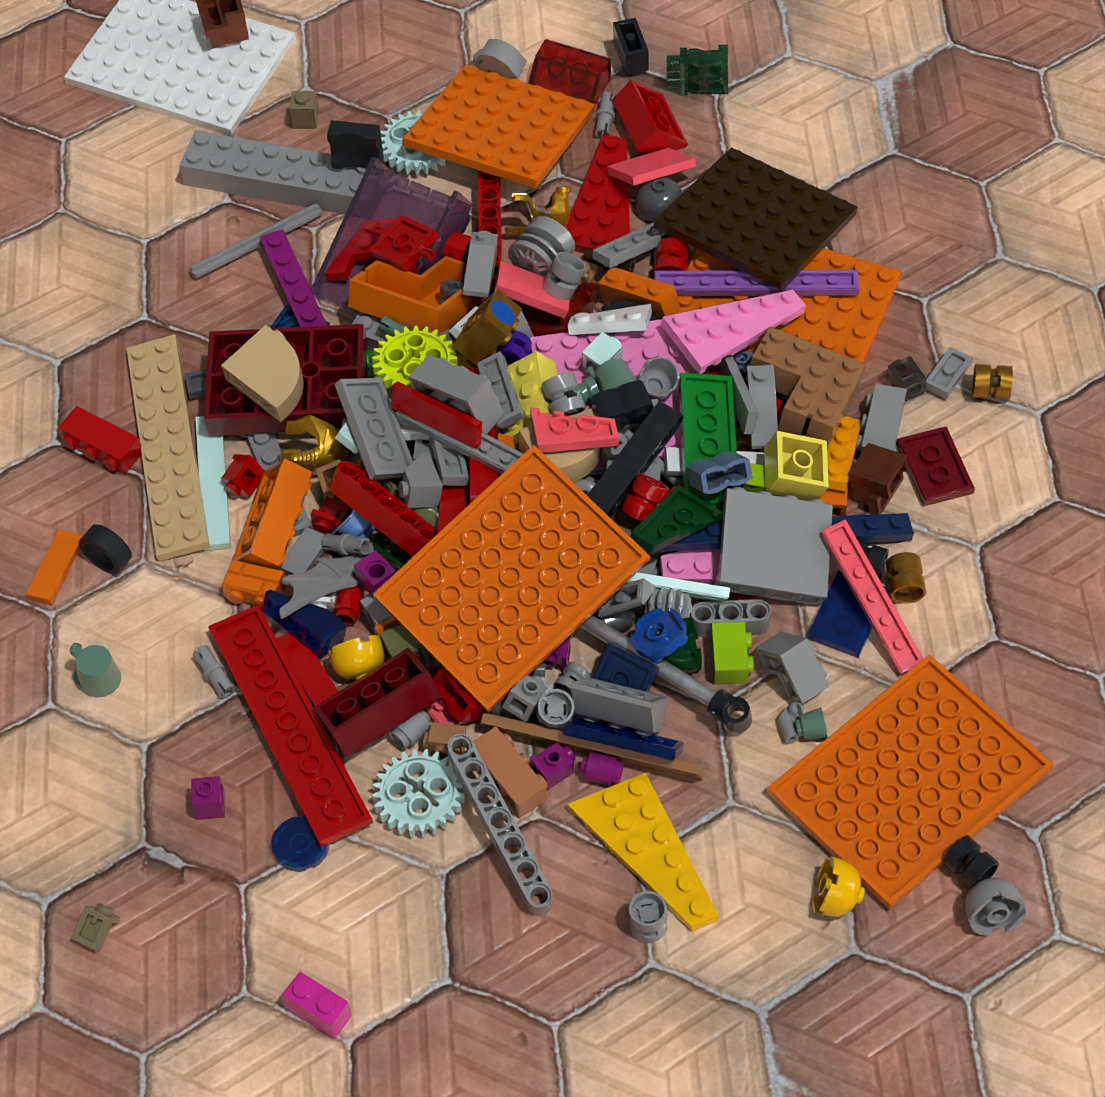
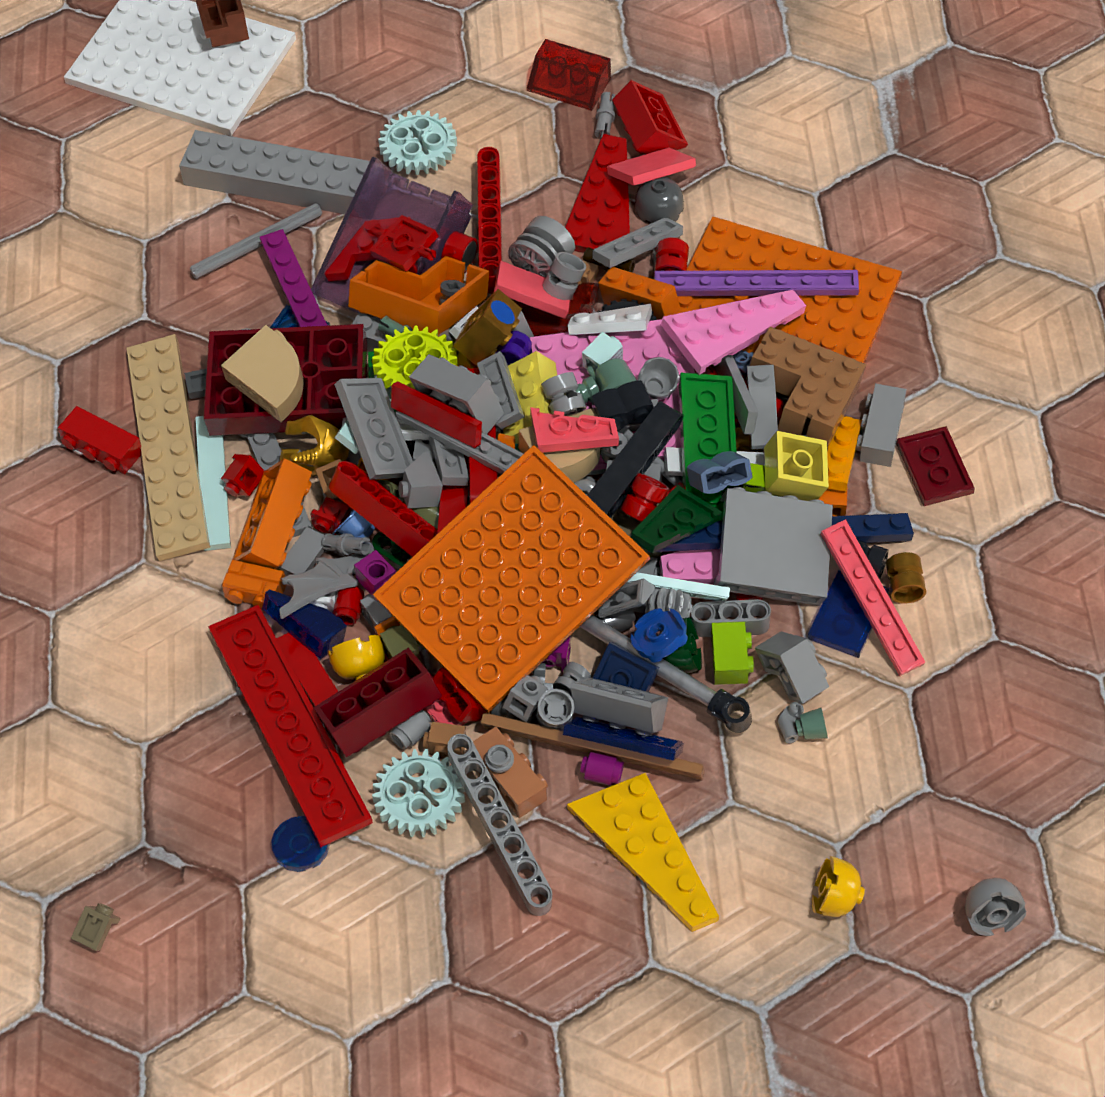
orange tile [25,529,83,605] -> none
sand green hat [70,643,121,698] -> none
black tyre [79,524,132,574] -> none
magenta brick [191,776,225,820] -> none
light grey pin [193,645,236,698] -> none
dark pink brick [282,971,352,1039] -> none
dark tan brick [290,91,319,129] -> none
black brick [327,120,384,173] -> none
orange plate [402,64,595,188] -> none
light grey slope [463,231,498,297] -> none
light grey brick [470,39,527,79] -> none
pearl gold piece [505,186,571,235] -> none
magenta brick [529,742,575,791] -> none
black brick [613,17,649,76] -> none
light grey wheel [629,891,667,943] -> none
dark brown plate [653,147,858,290] -> none
clear green hips [667,44,728,95] -> none
orange plate [767,654,1053,910] -> none
copper plate [848,443,909,515] -> none
clear smoke brick [886,356,926,402] -> none
light grey plate [924,347,973,399] -> none
black wheel [943,835,999,888] -> none
pearl gold wheel [972,364,1013,400] -> none
none -> light grey plate [485,745,514,773]

